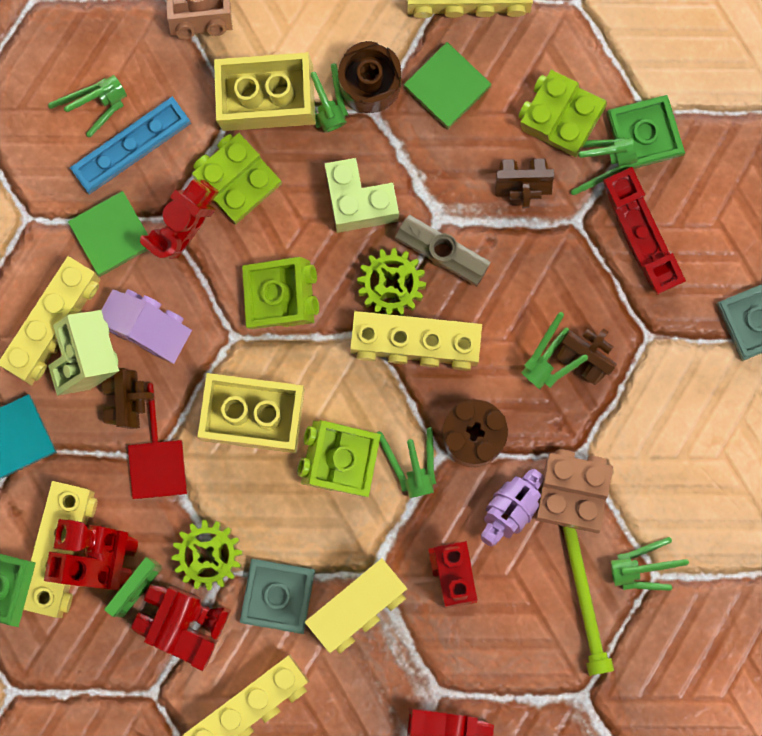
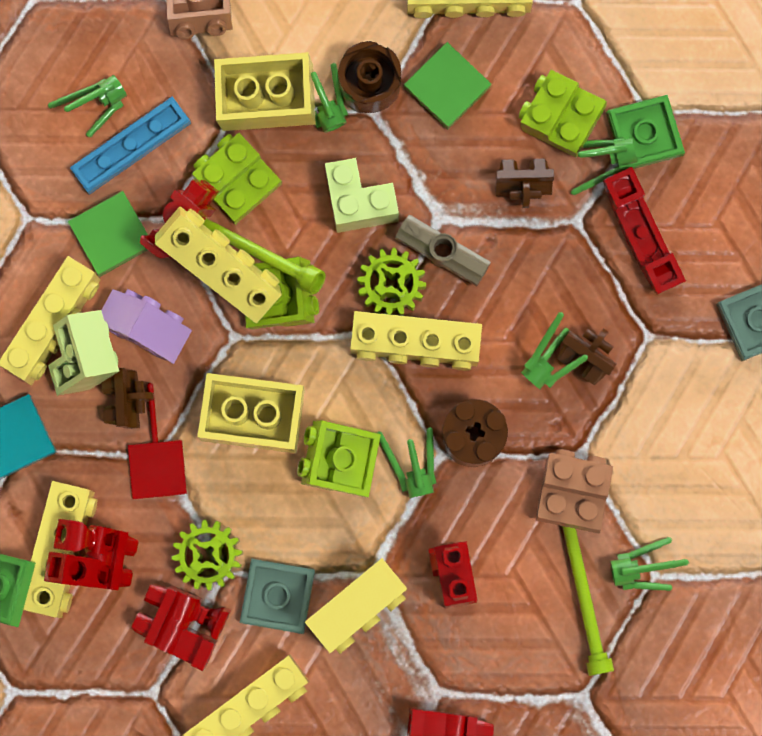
bright green tile [104,557,163,617] -> none
lavender piece [481,469,544,547] -> none
none -> light yellow brick [155,206,282,324]
none -> lime piece [203,218,326,295]

